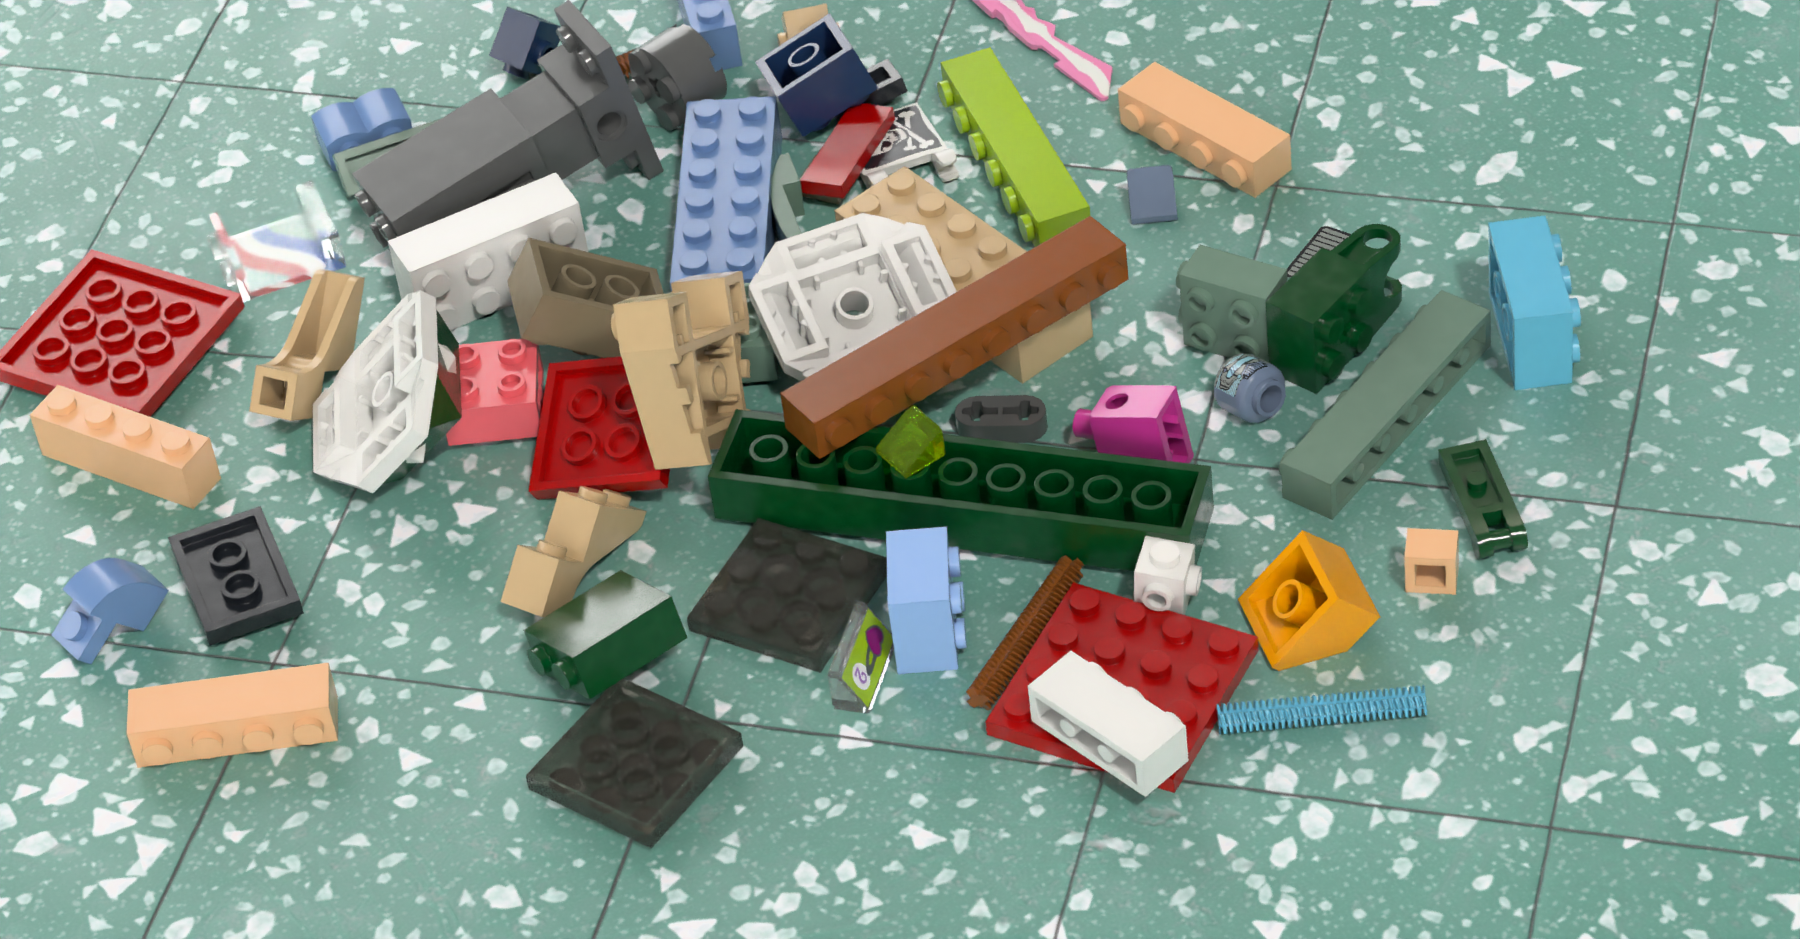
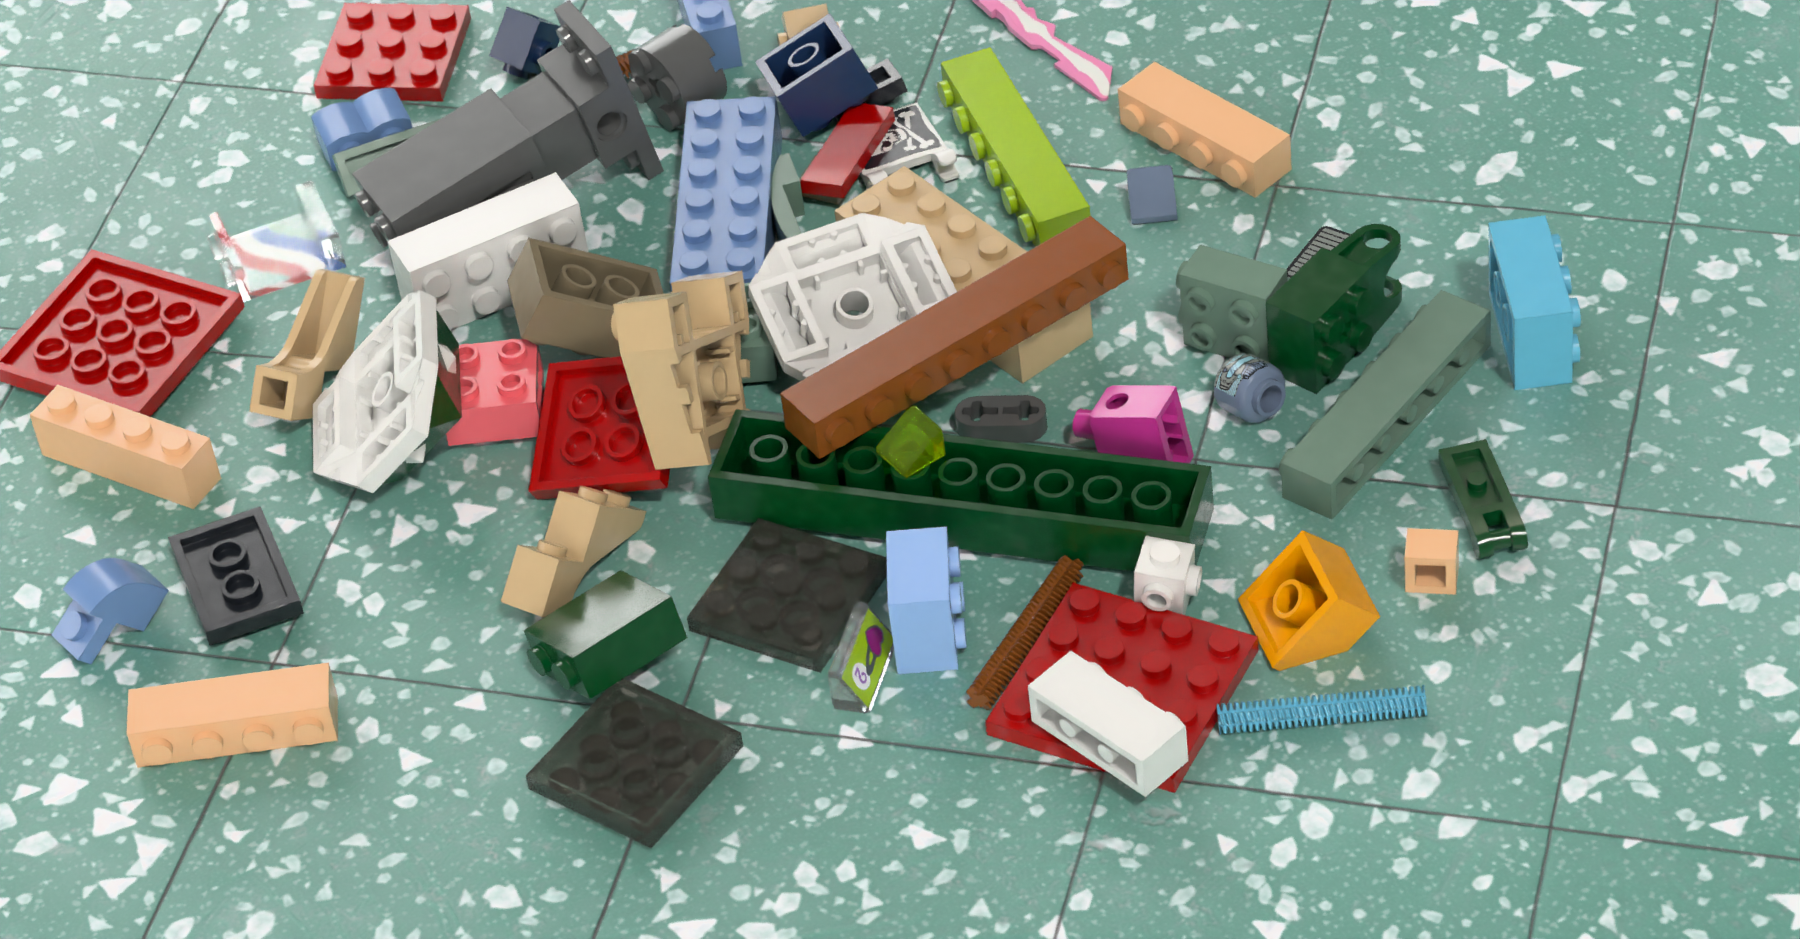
none -> plate [313,2,471,102]

